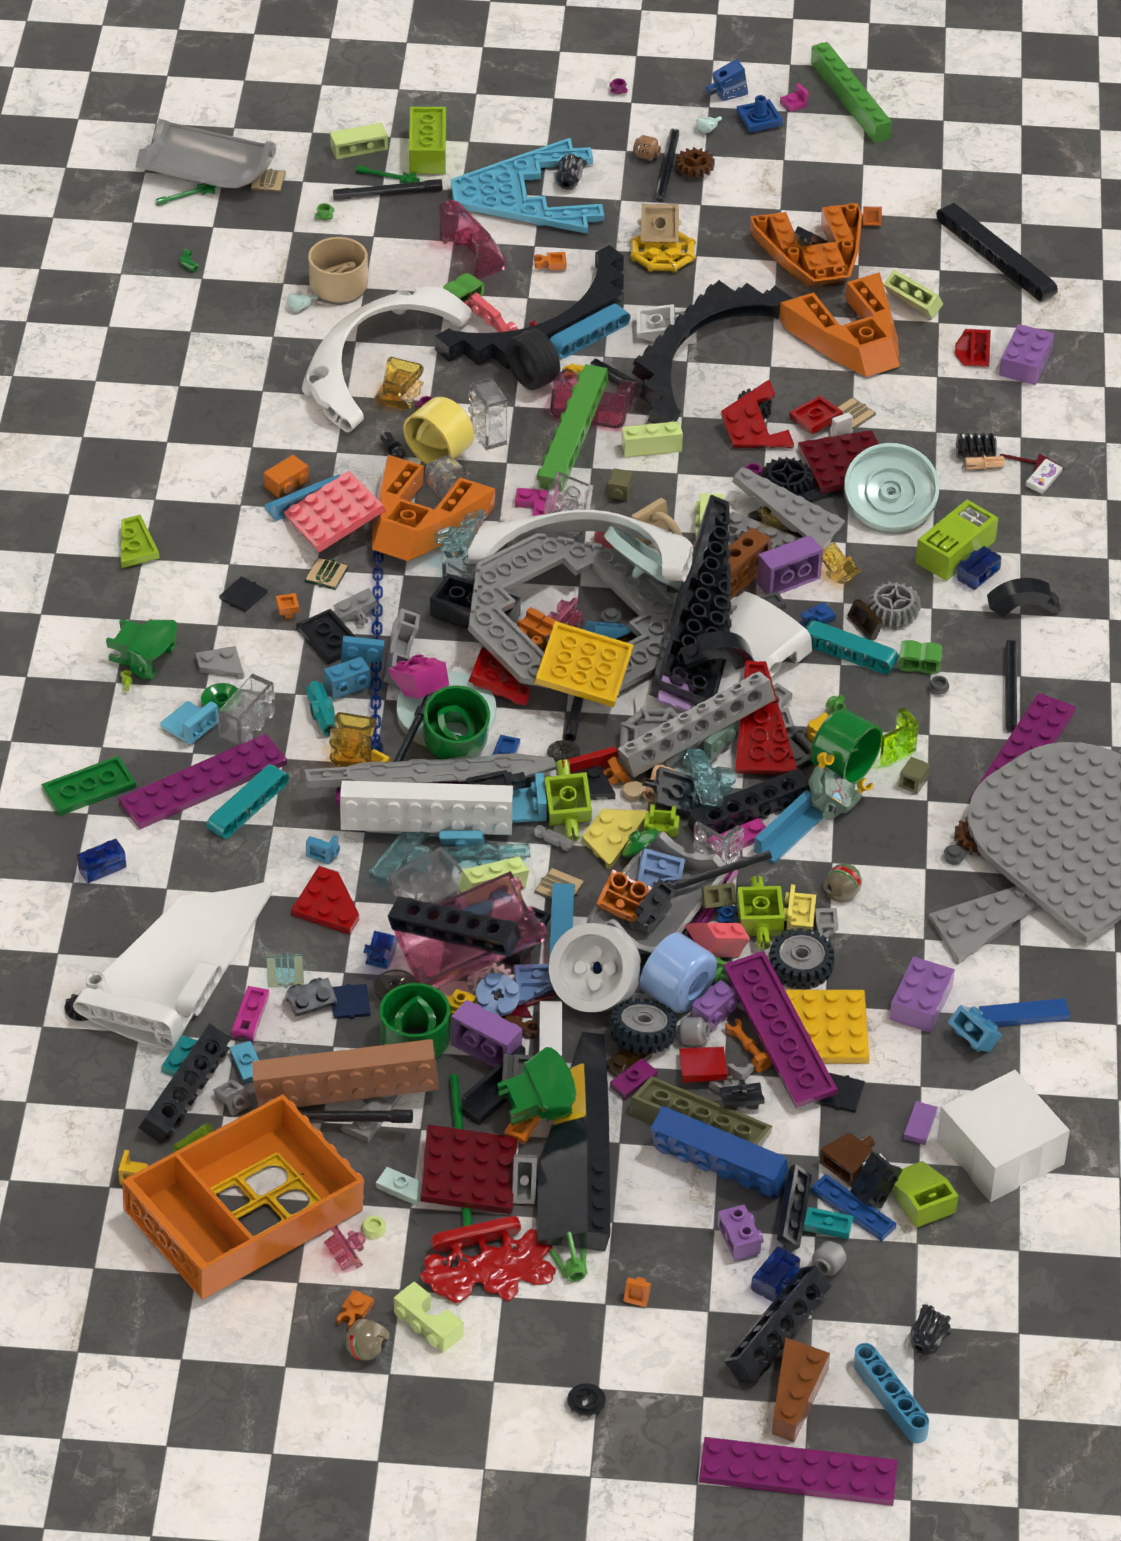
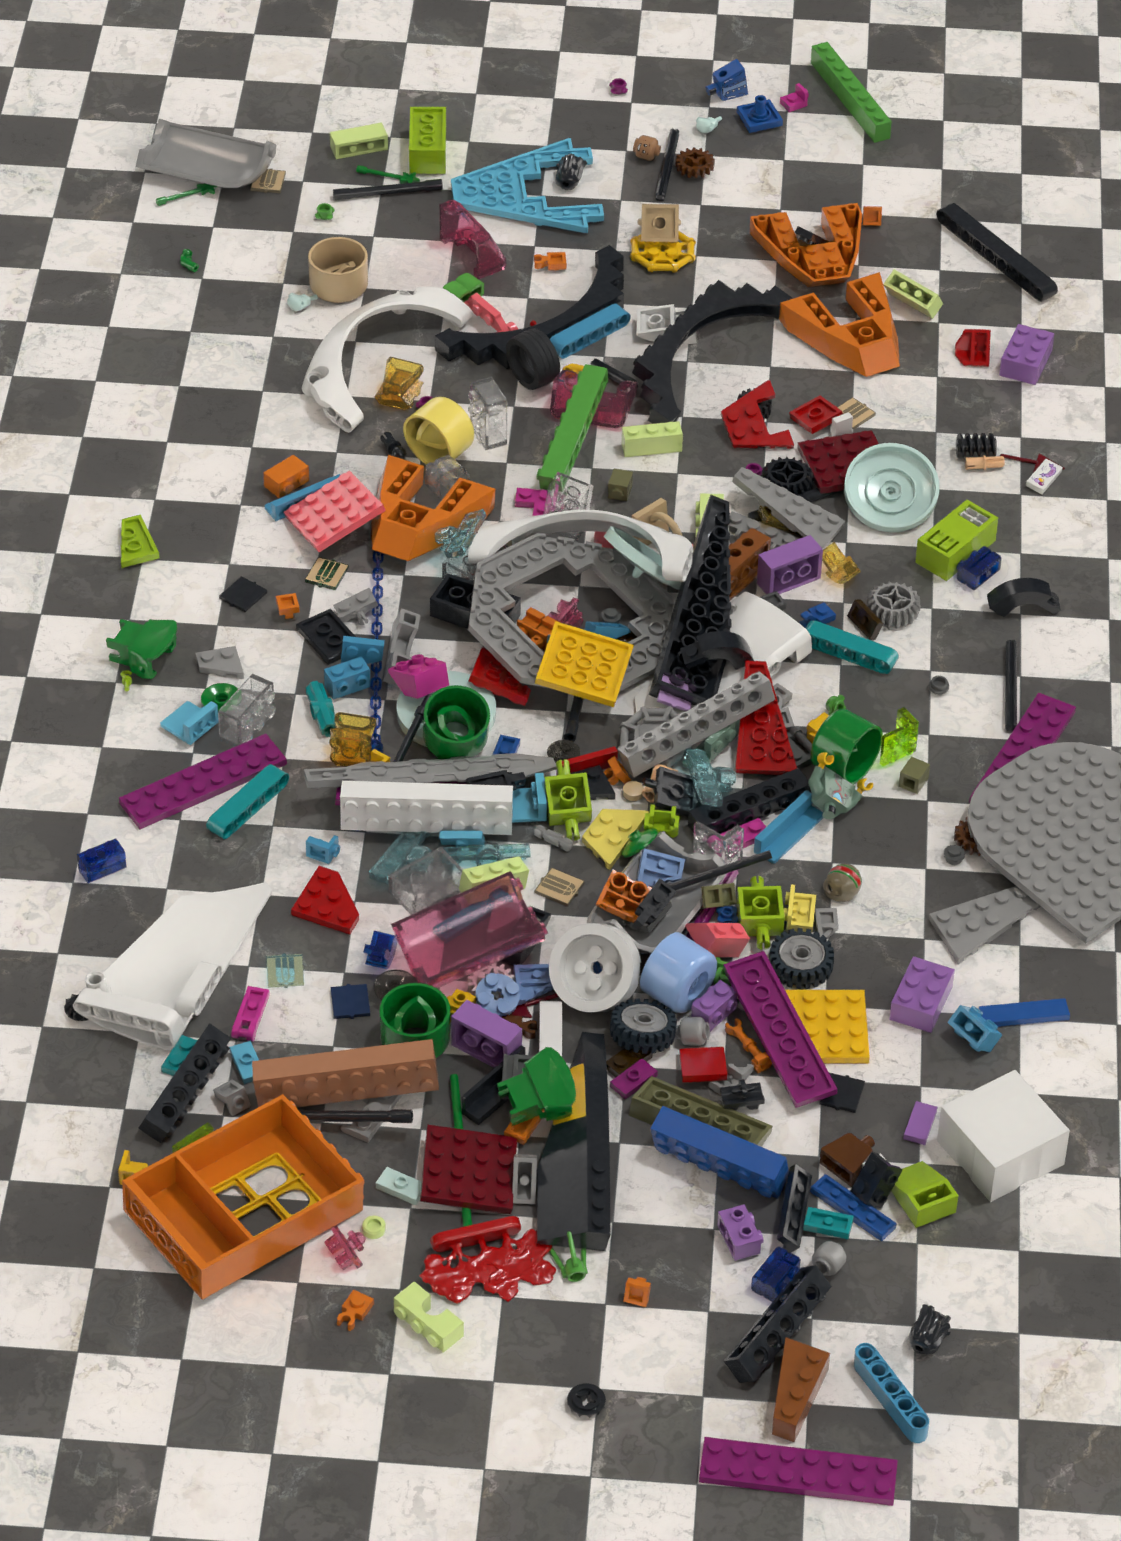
green tile [41,756,136,816] -> none
bracket [285,978,337,1017] -> none
dark tan helmet [345,1319,390,1361] -> none
black brick [387,896,521,957] -> none
dark azure beam [550,883,574,955] -> none
bright green brick [898,640,942,674] -> none

